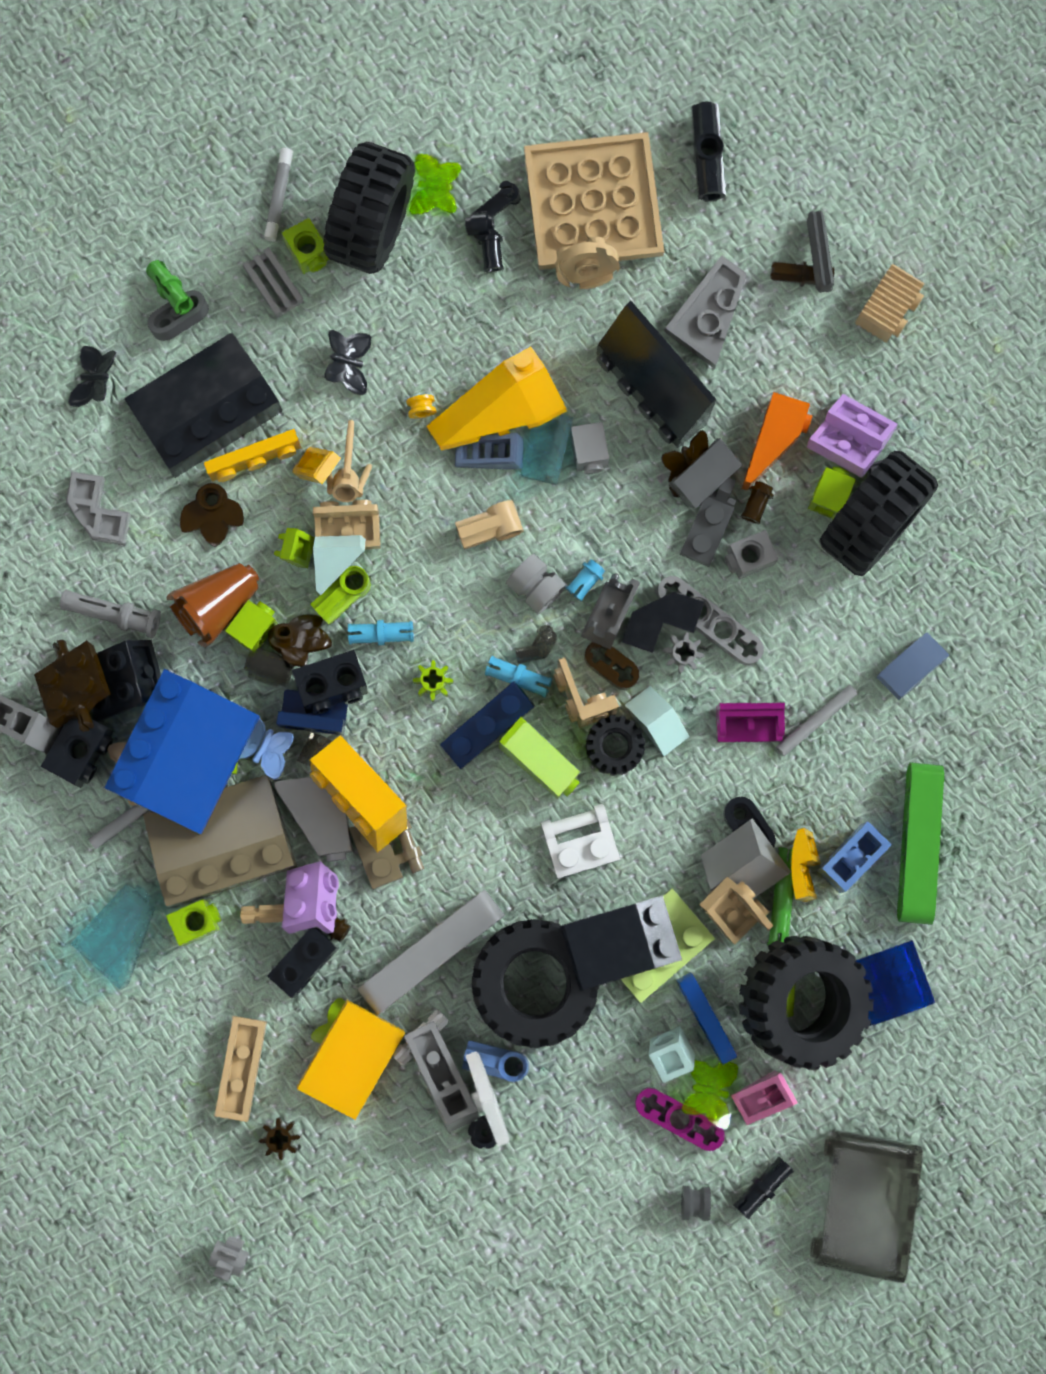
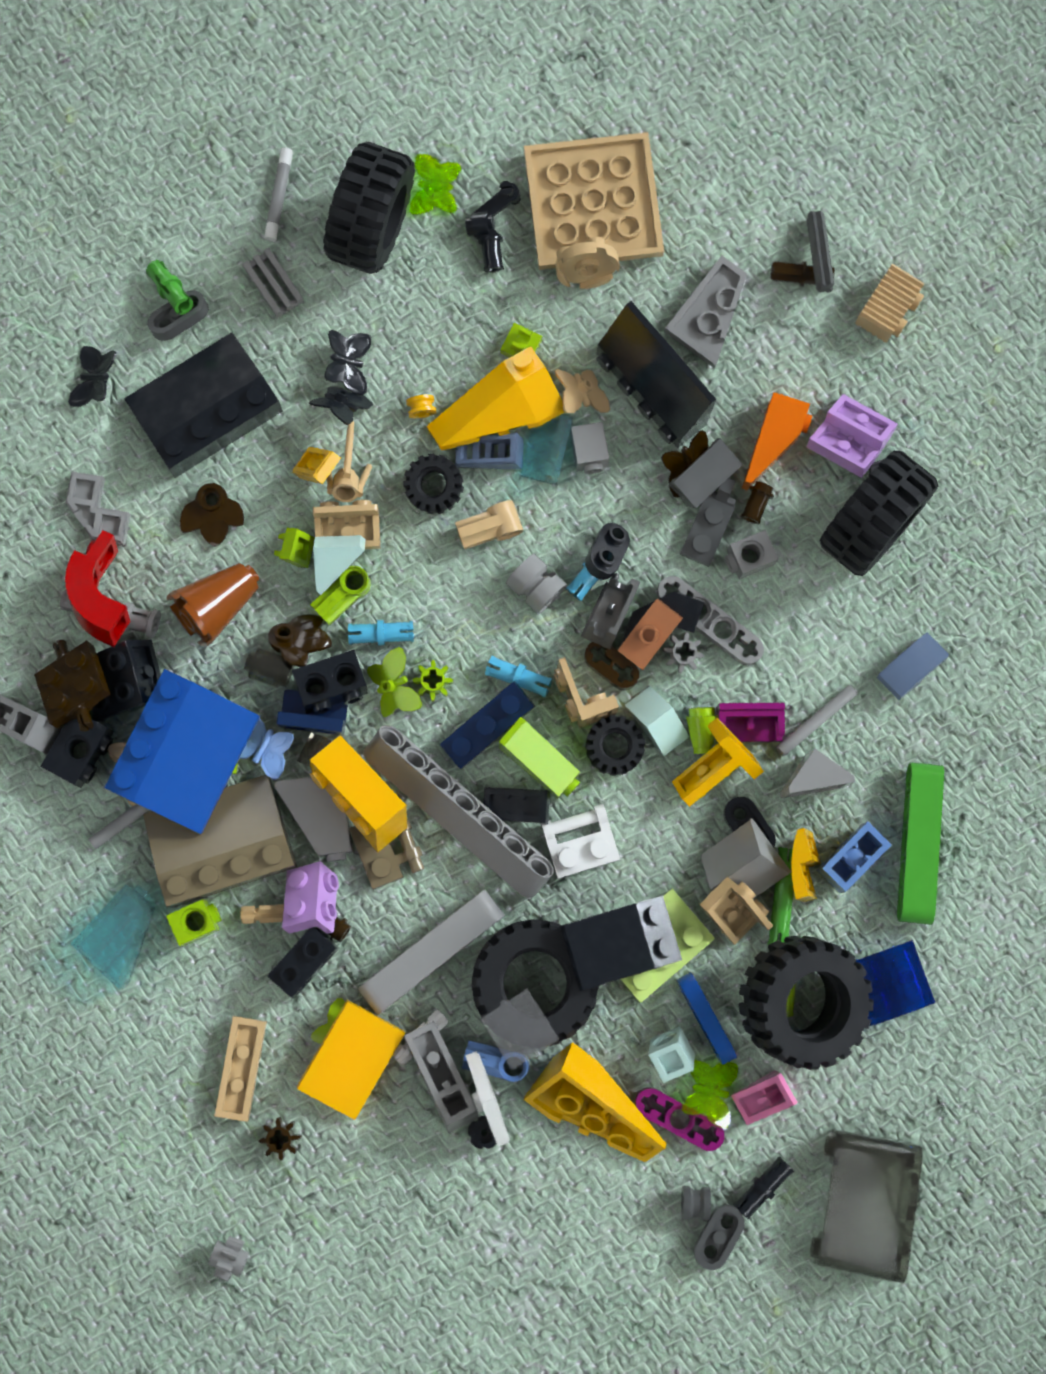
yellow plate [203,429,302,482] -> none
lime brick [225,600,278,654] -> none
lime brick [281,217,330,275] -> none
clear smoke arm [515,625,557,664] -> none
black piece [691,101,726,202] -> none
lime brick [807,467,856,519] -> none
none -> red arch [65,530,131,647]
none -> black piece [309,386,373,425]
none -> light grey beam [364,725,554,898]
none -> lime piece [367,647,423,718]
none -> black tyre [403,454,464,514]
none -> clear piece [480,989,559,1070]
none -> black plate [483,787,550,824]
none -> lime tile [500,322,543,358]
none -> yellow wedge [523,1042,667,1162]
none -> tan piece [555,369,610,413]
none -> black plate [585,523,630,580]
none -> nougat plate [617,598,683,670]
none -> yellow bracket [672,718,764,807]
none -> lime cone [686,707,718,754]
none -> dark grey plate [693,1204,745,1270]
none -> light grey slope [780,749,855,799]

